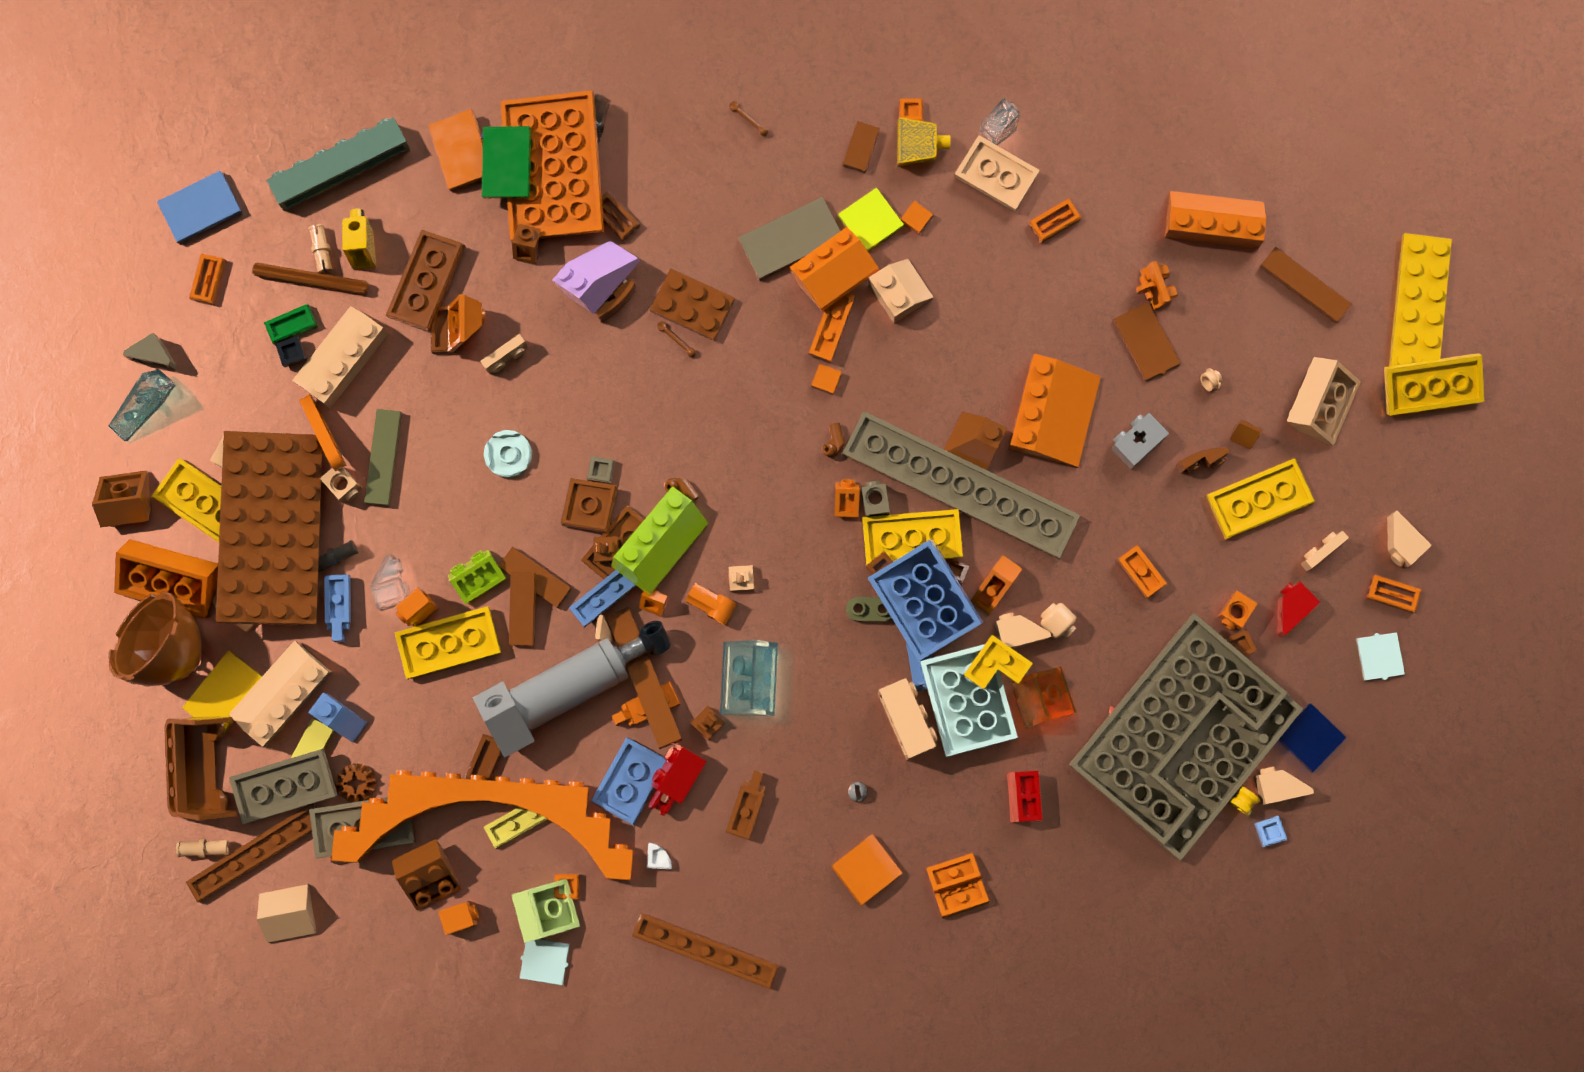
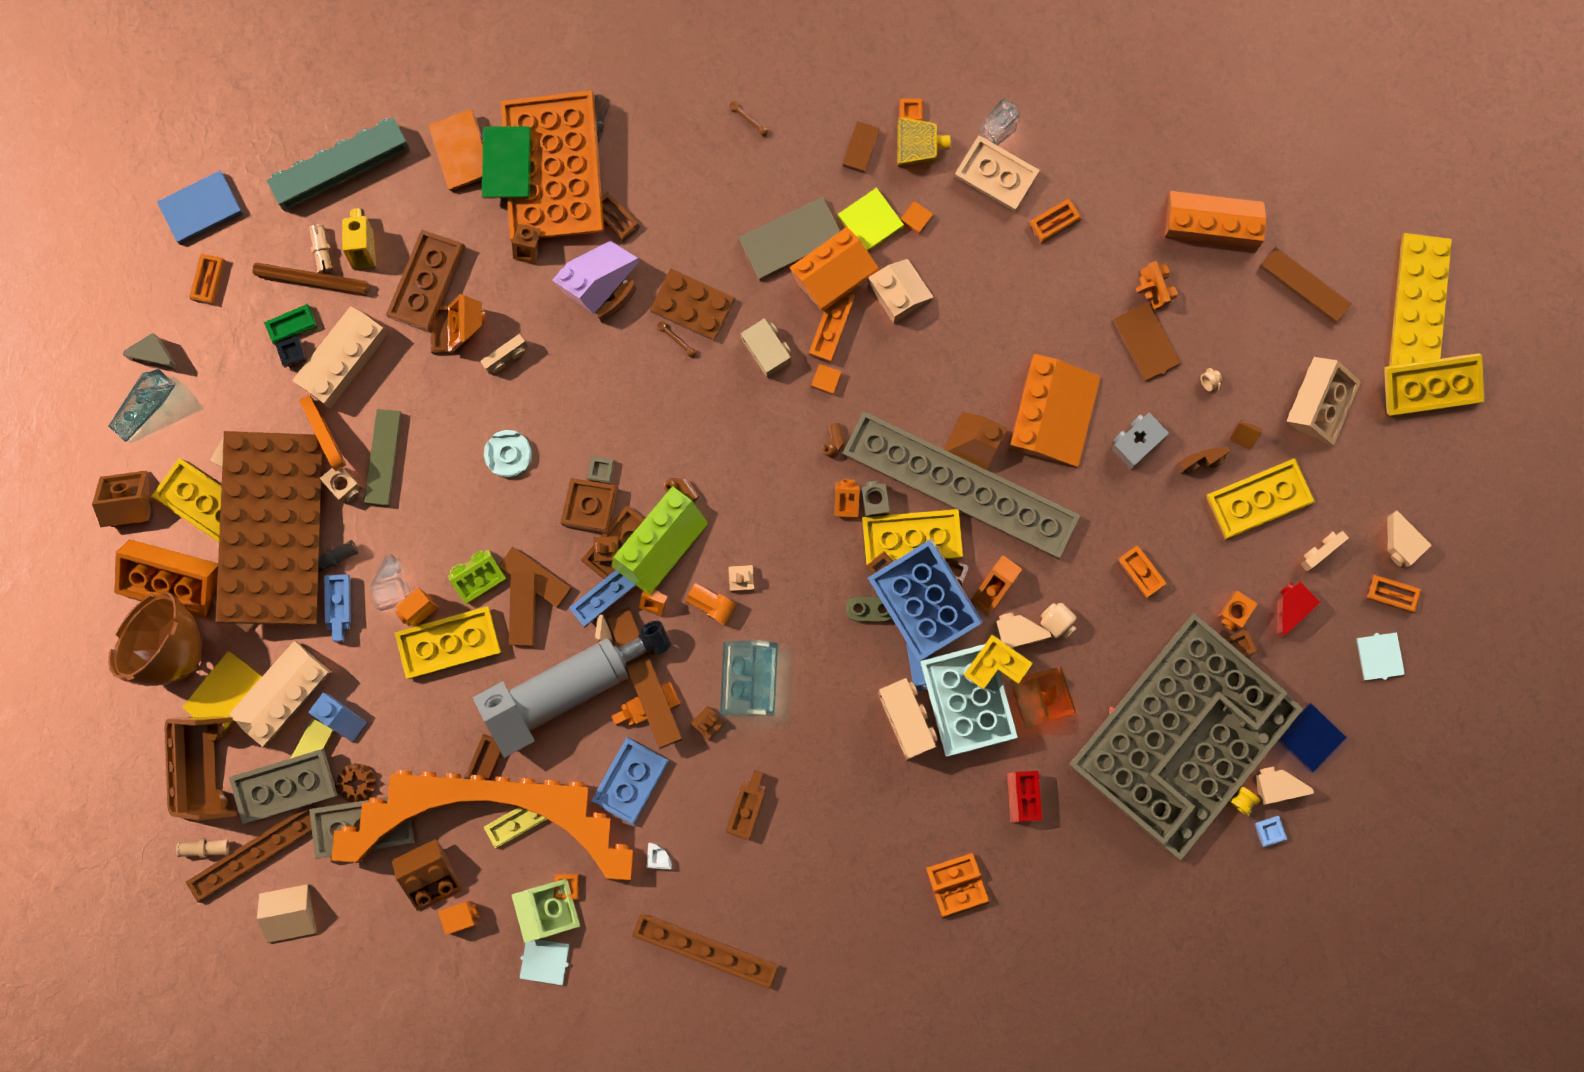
red brick [648,743,707,816] -> none
orange slope [831,834,902,906] -> none
light grey hinge [848,782,868,802] -> none
none -> tan brick [741,318,792,378]

